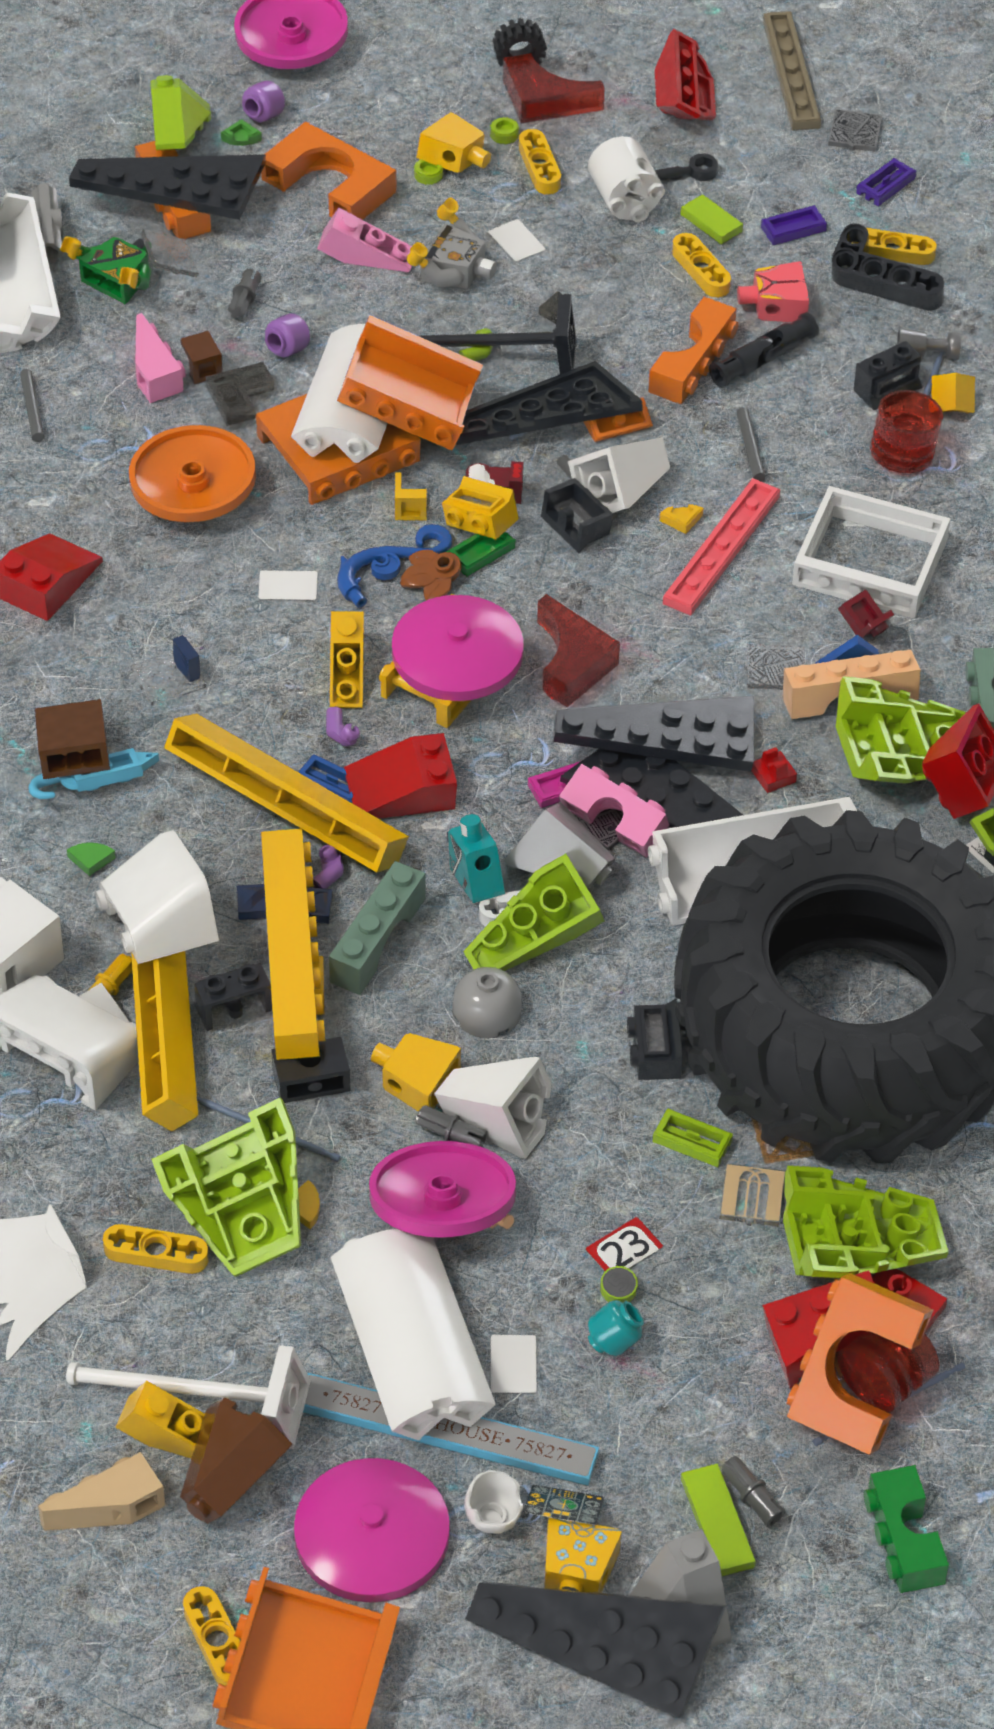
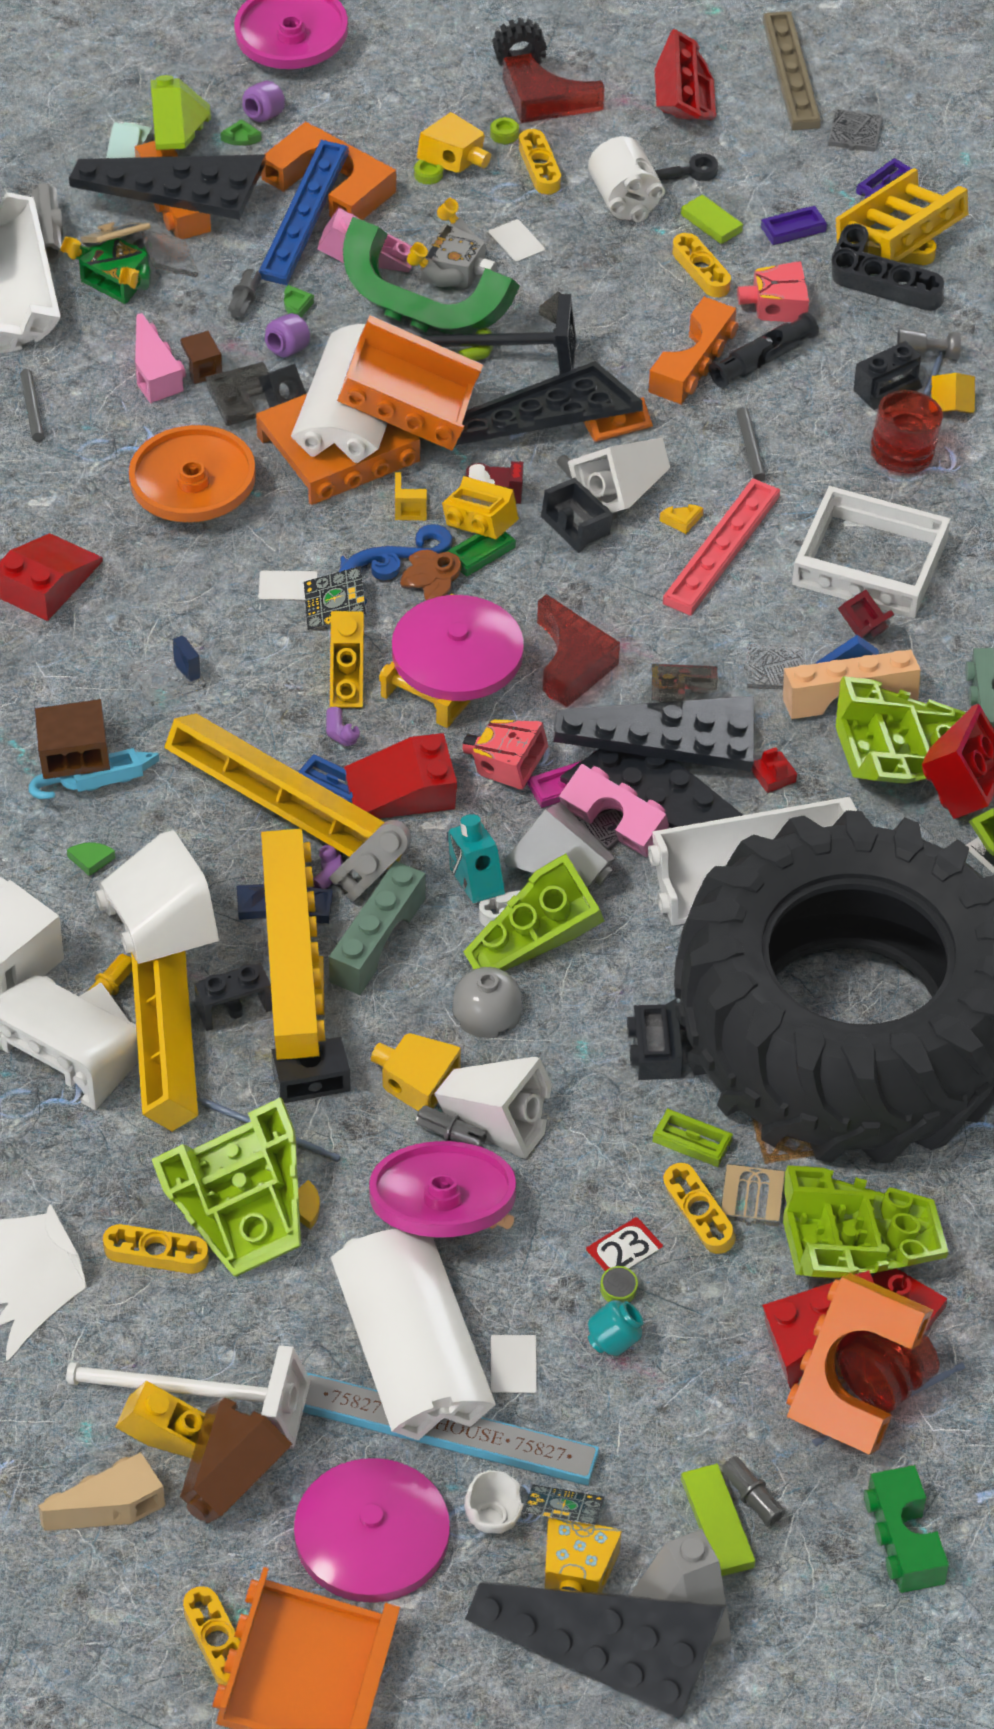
none -> tan container [80,222,151,243]
none -> light aqua slope [106,122,153,158]
none -> black brick [258,364,306,408]
none -> blue tile [259,140,349,286]
none -> bright green tile [284,285,314,318]
none -> sticker [303,566,366,630]
none -> light grey plate [329,820,412,902]
none -> green arch [343,217,520,335]
none -> coral torso [462,719,548,790]
none -> clear smoke plate [651,664,718,703]
none -> yellow beam [663,1163,736,1254]
none -> yellow fence [836,168,968,262]

